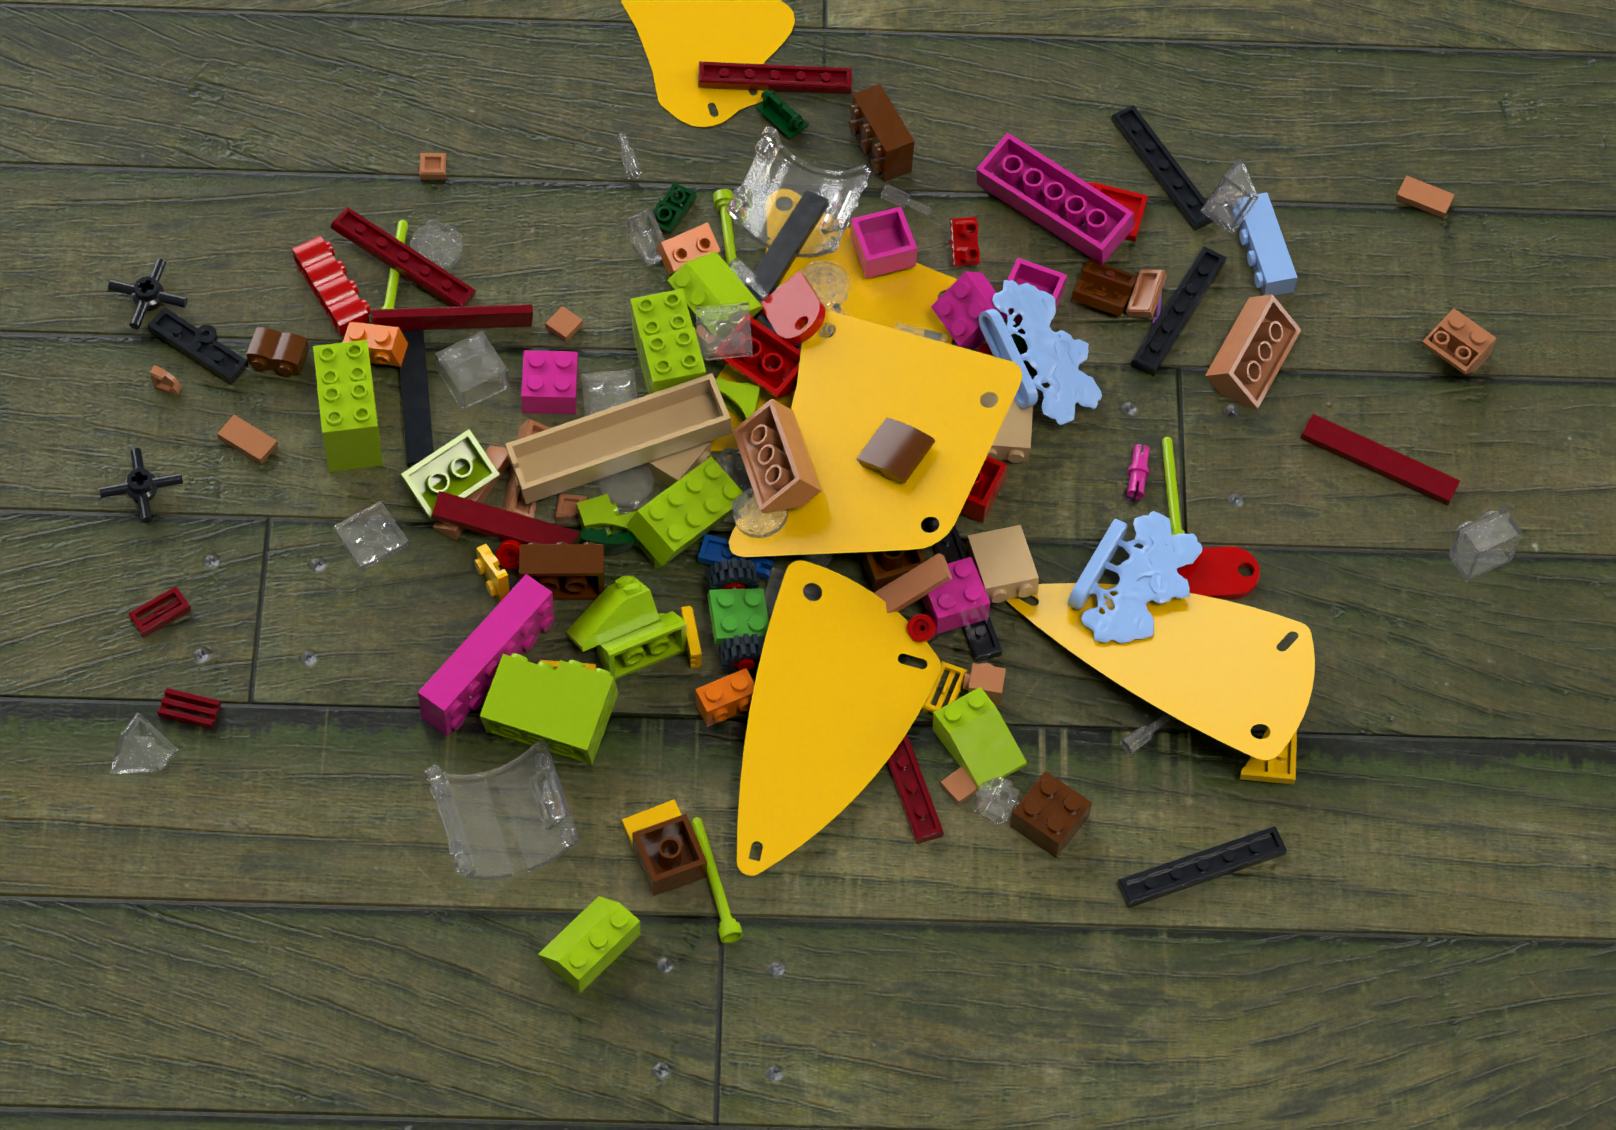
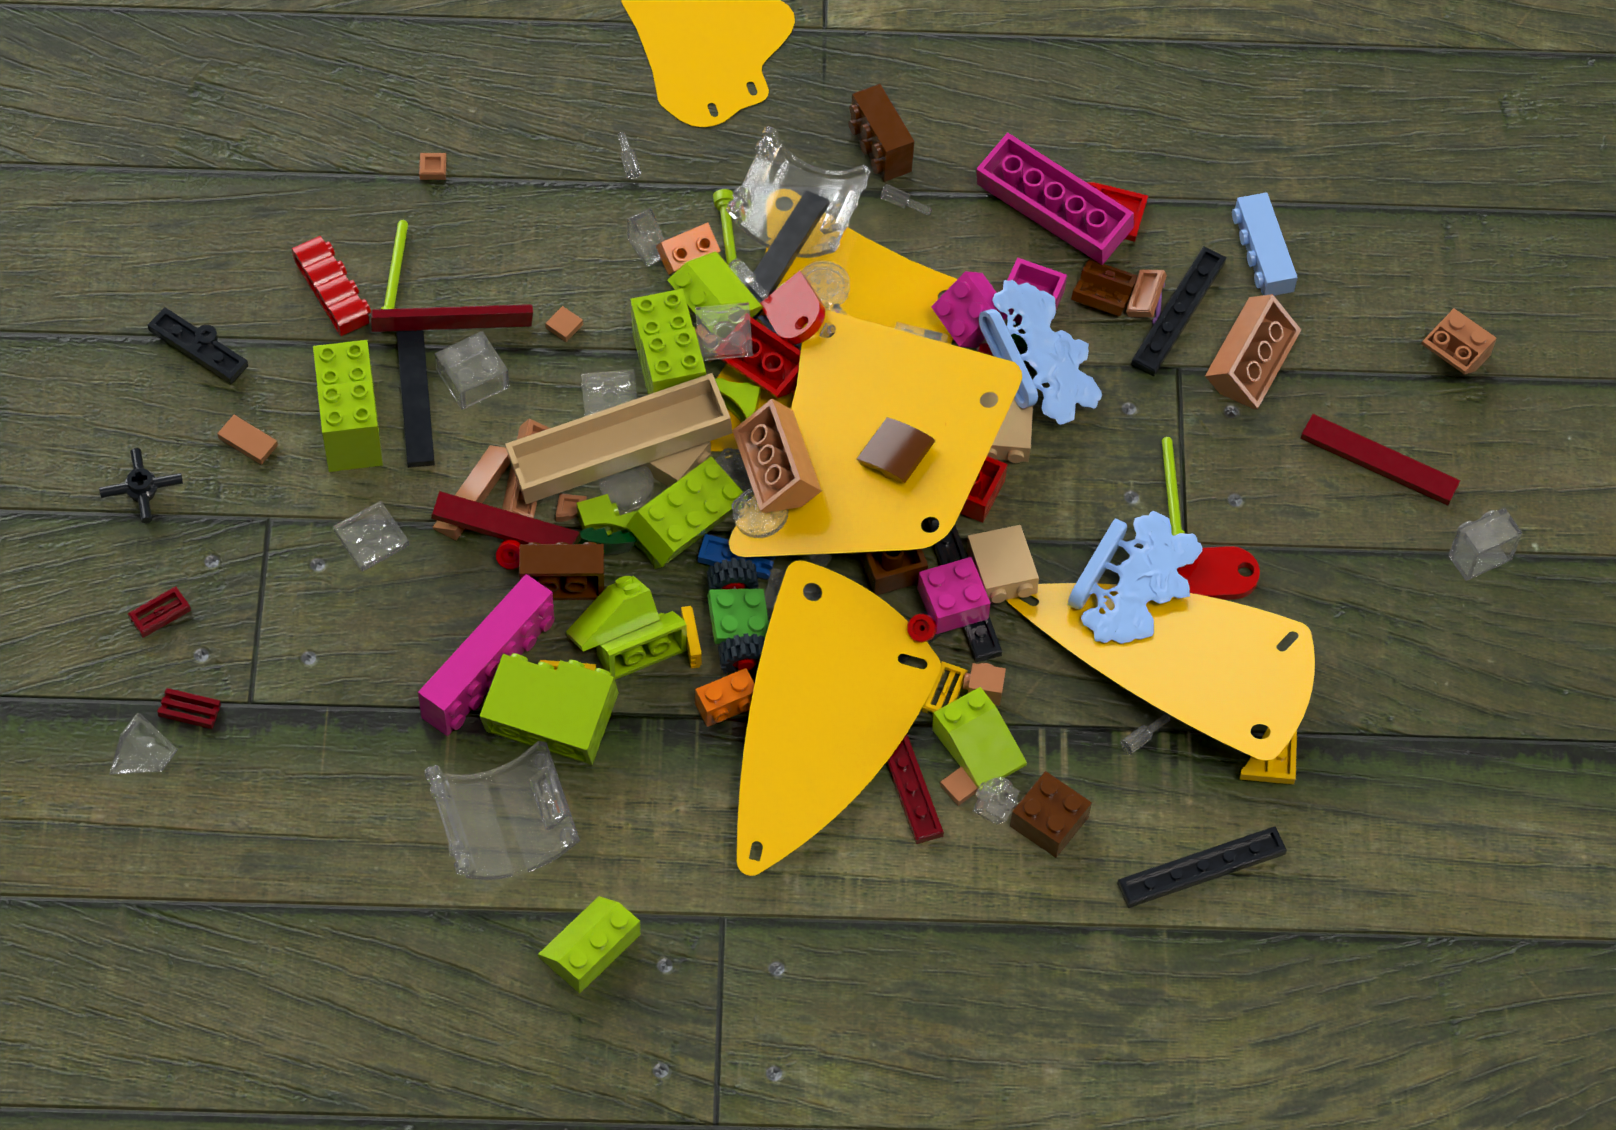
black bar [108,259,188,329] -> none
nougat tile [150,365,182,395] -> none
reddish brown brick [246,327,309,376] -> none
dark red tile [331,207,476,307] -> none
orange brick [342,322,408,367] -> none
lime slope [399,429,500,520] -> none
clear tile [410,219,463,270] -> none
yellow wing [474,544,510,603] -> none
dark pink piece [521,350,579,414] -> none
yellow tile [622,799,682,847] -> none
reddish brown brick [632,814,707,896] -> none
dark green slope [647,182,697,234] -> none
lime piece [691,817,743,943] -> none
dark red tile [698,61,852,94] -> none
dark green hinge [755,89,809,139] -> none
dark pink piece [850,207,917,278] -> none
nougat tile [874,553,953,613] -> none
red hips [948,217,980,266] -> none
black tile [1111,105,1217,231] -> none
dark pink pin [1127,444,1150,499] -> none
clear slope [1201,159,1258,233] -> none
nougat tile [1396,175,1455,219] -> none

